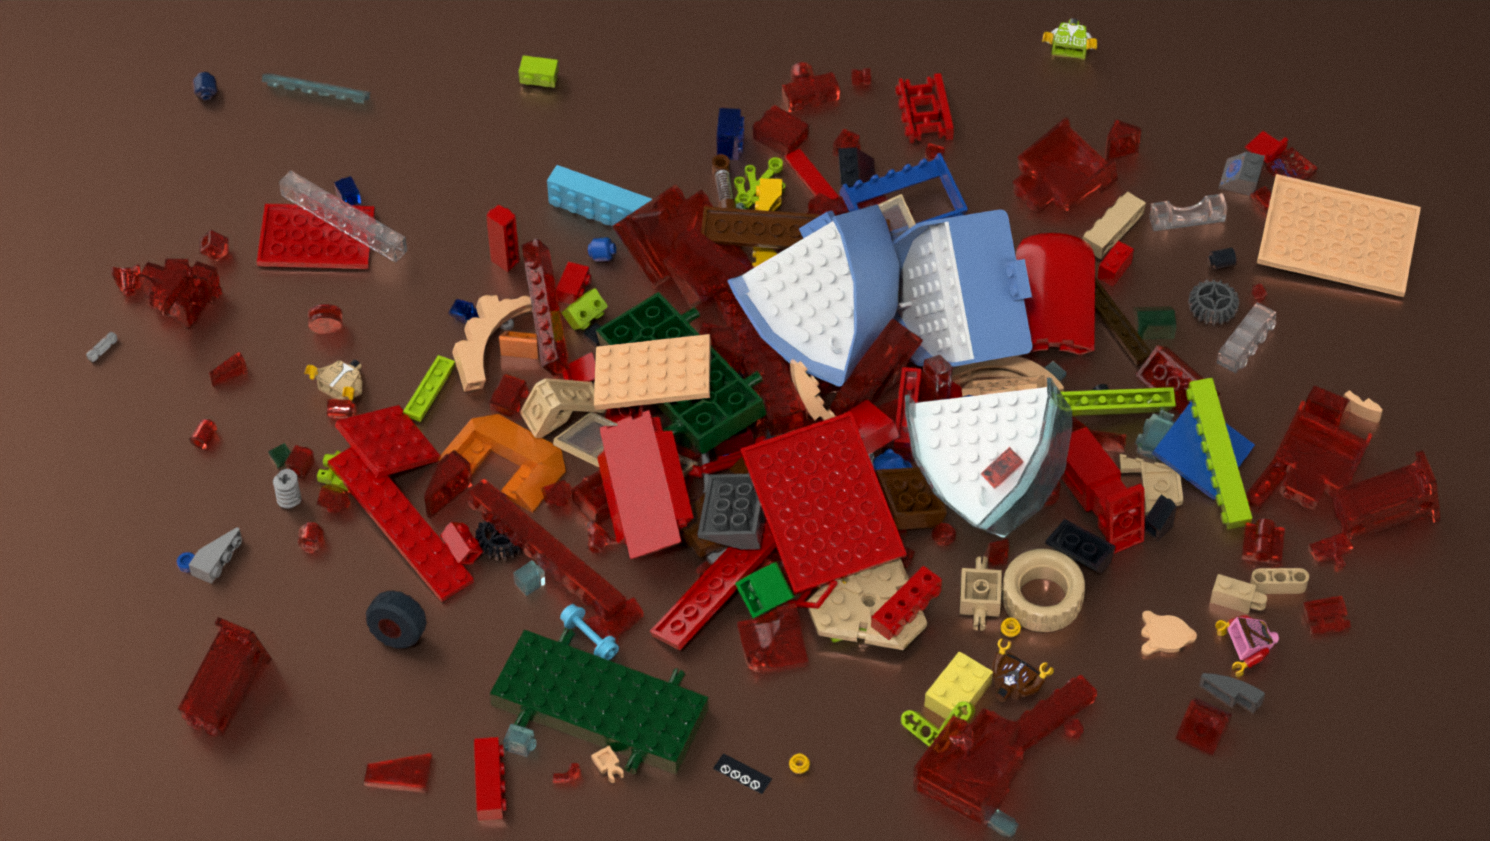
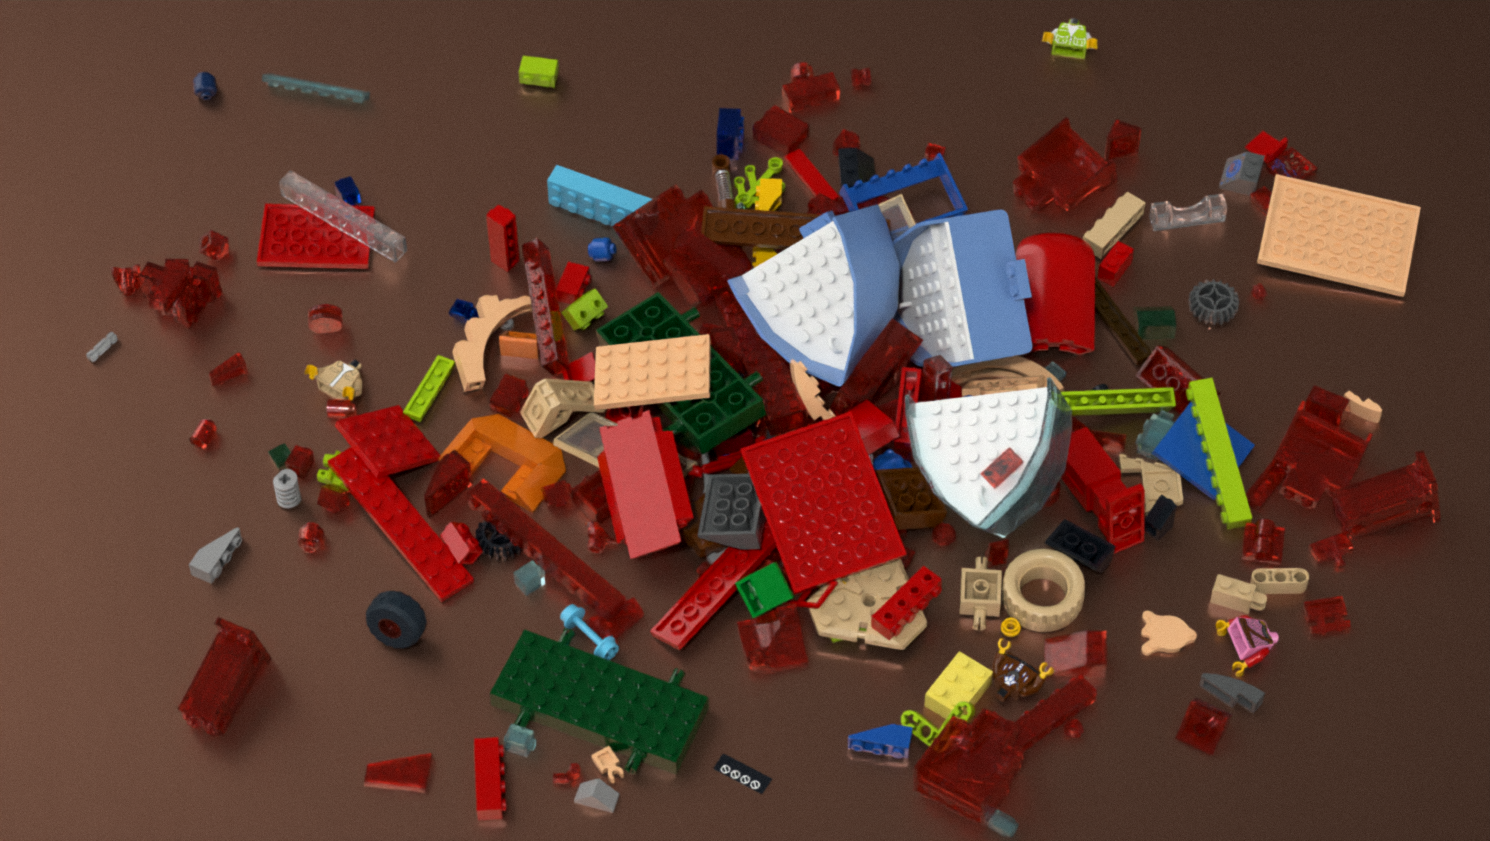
blue tile [177,552,195,573] -> none
black plate [583,323,601,347] -> none
yellow plate [789,754,810,774] -> none
red fence [895,73,954,143] -> none
black brick [1207,247,1236,270] -> none
clear brick [1216,302,1277,373] -> none
none -> light grey slope [574,778,620,813]
none -> blue slope [848,724,913,758]
none -> clear red slope [1044,630,1107,678]

